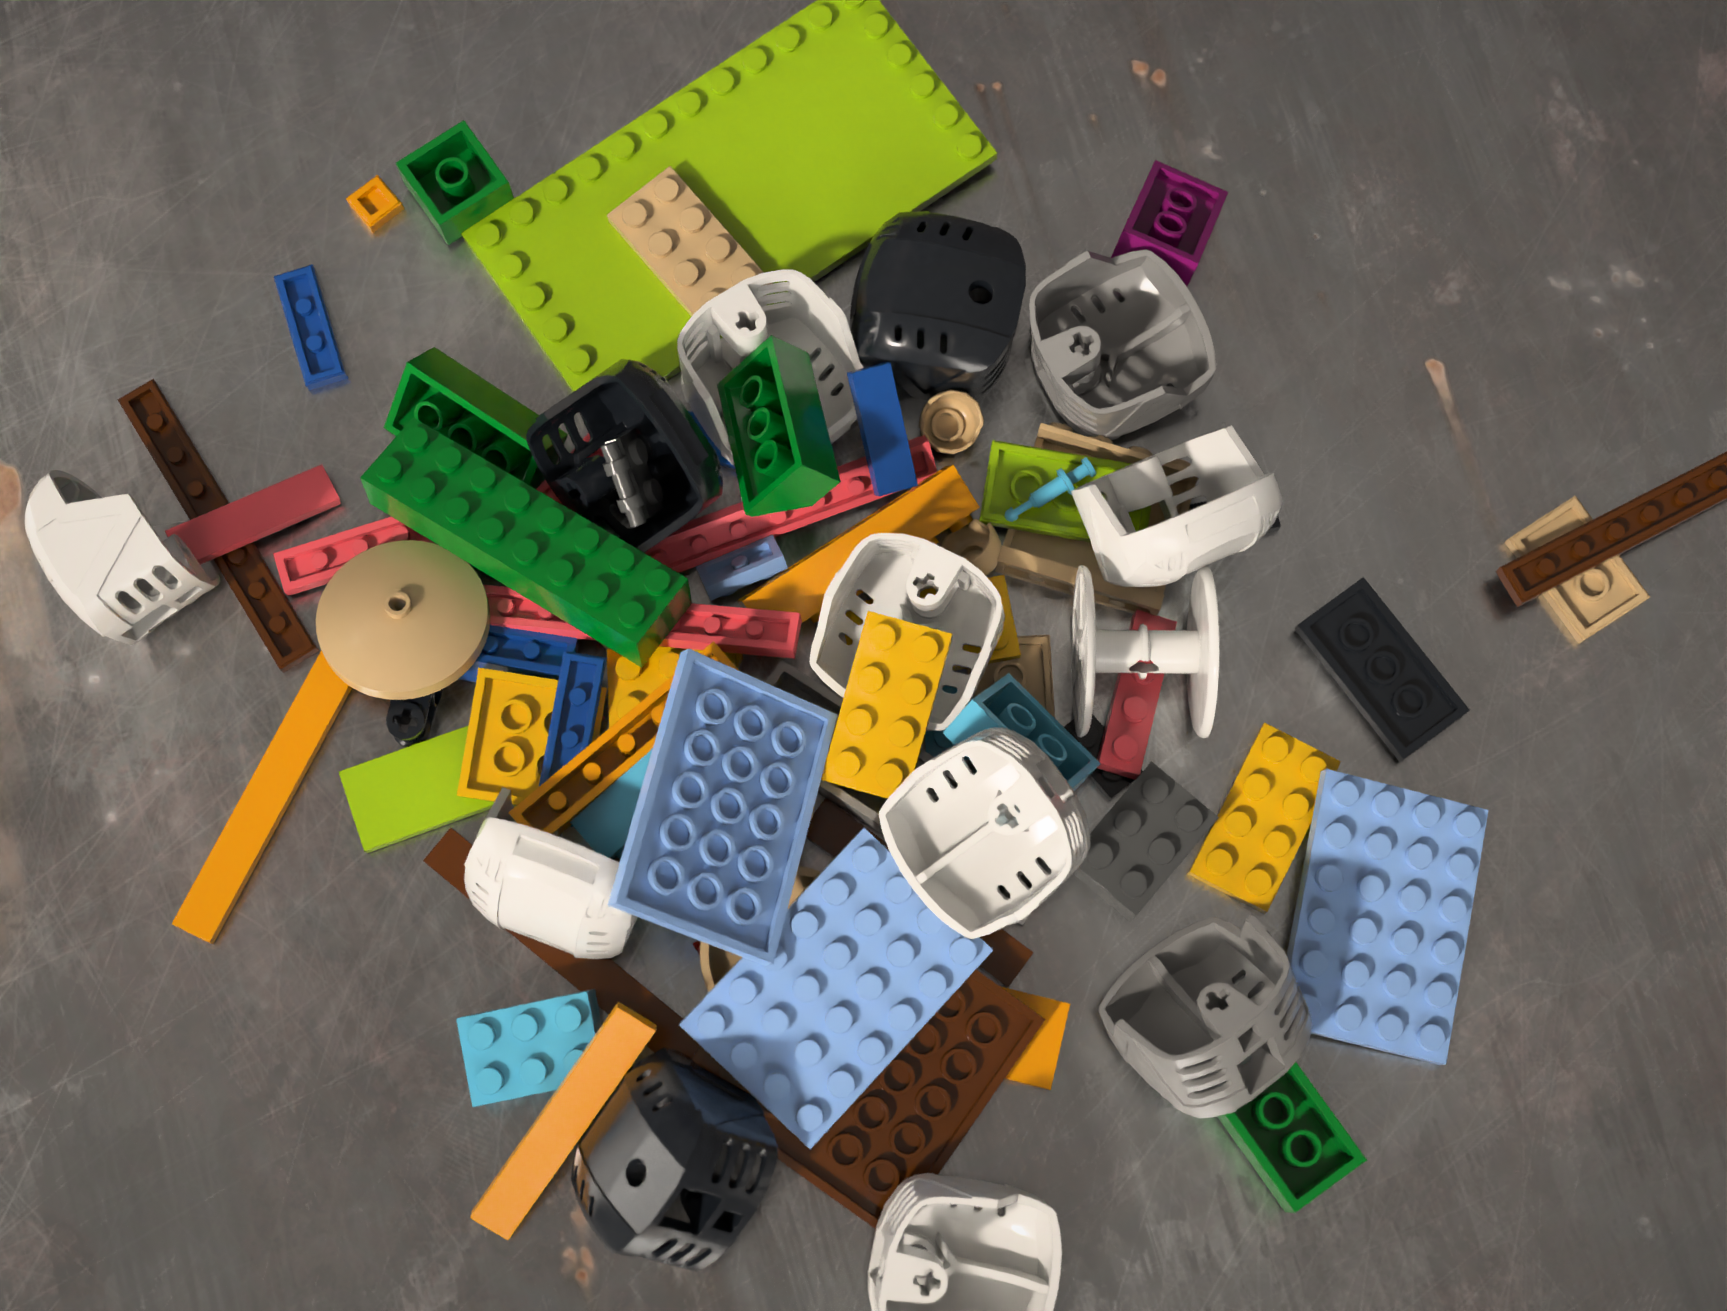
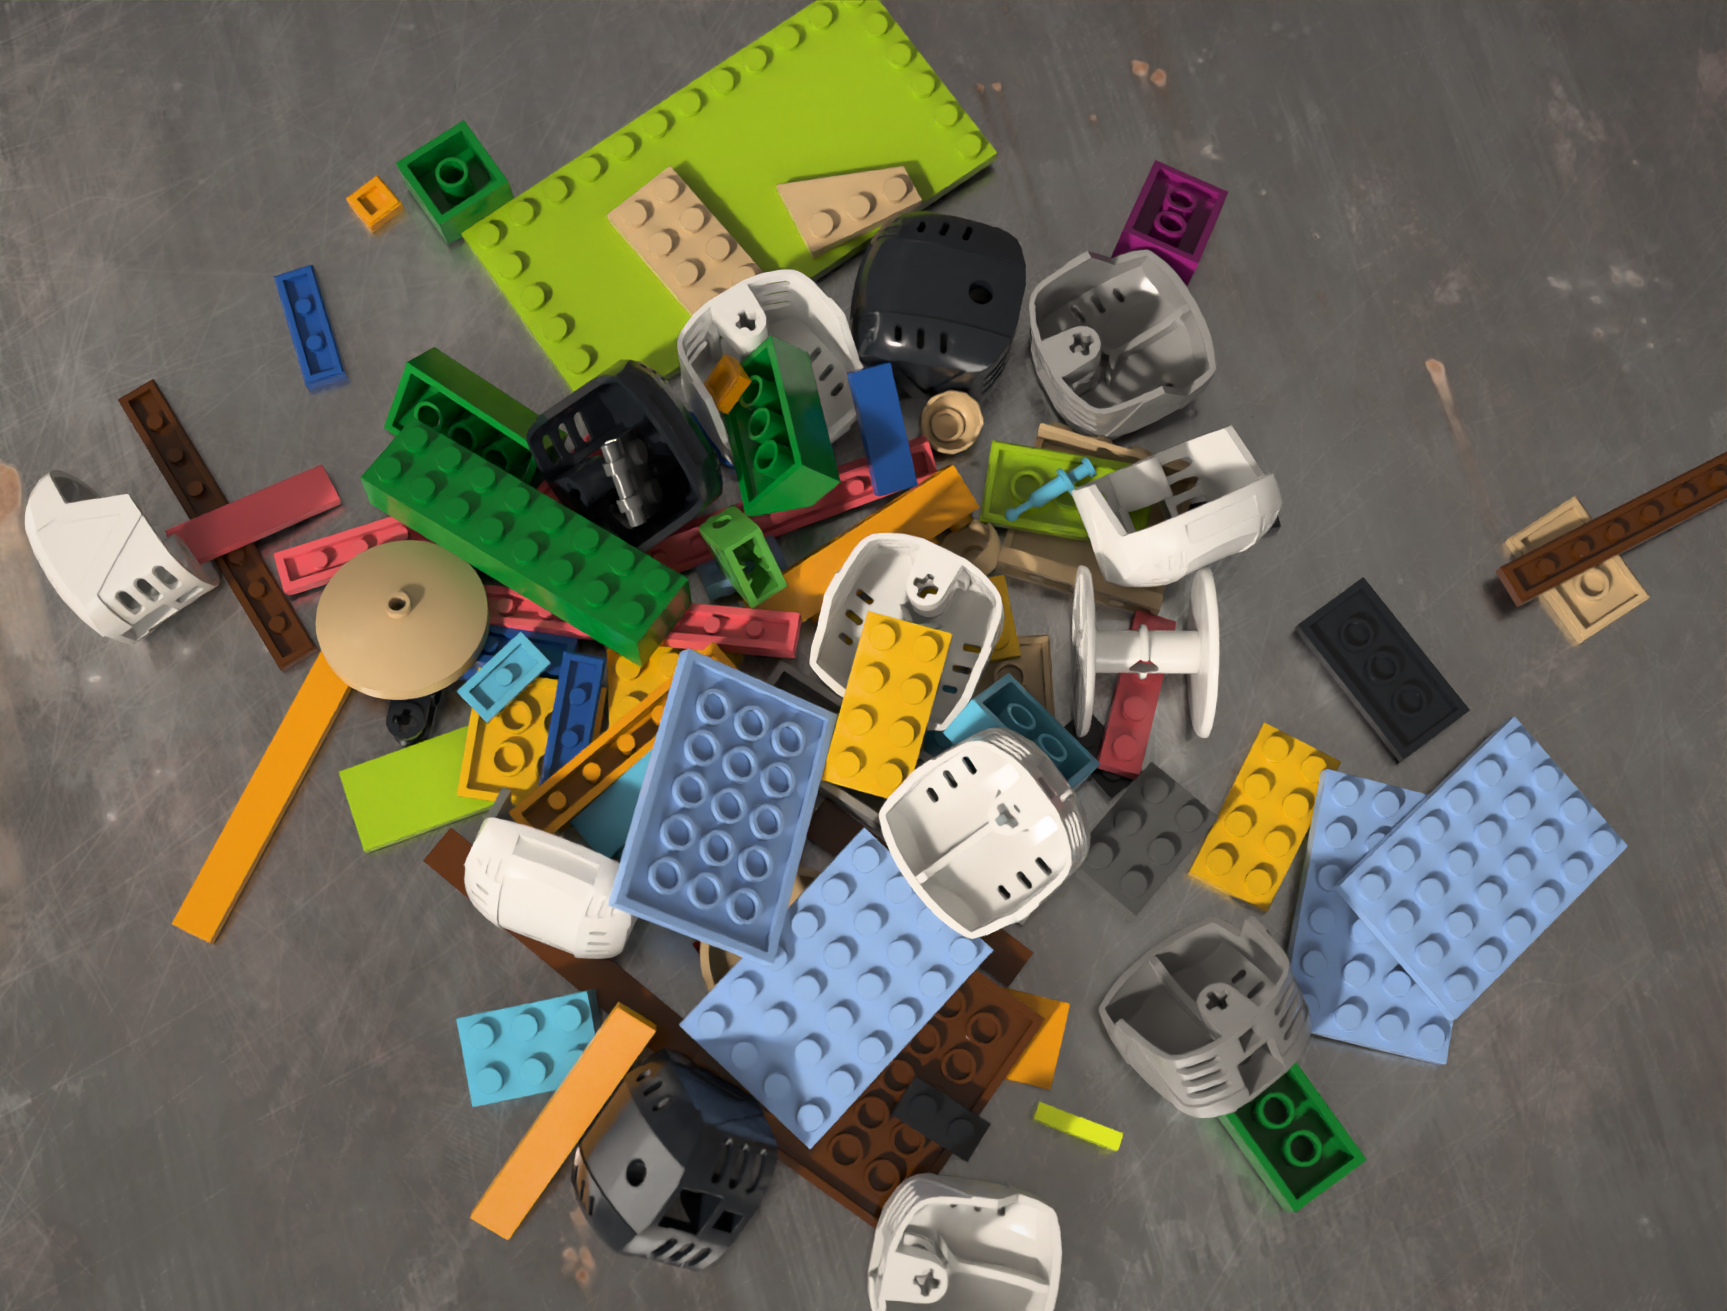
none -> medium azure plate [457,632,552,724]
none -> bright green torso [699,506,788,609]
none -> light orange tile [703,354,751,414]
none -> tan wing [776,166,922,259]
none -> black plate [890,1075,991,1163]
none -> neon yellow tile [1031,1102,1124,1151]
none -> light blue plate [1333,716,1628,1020]

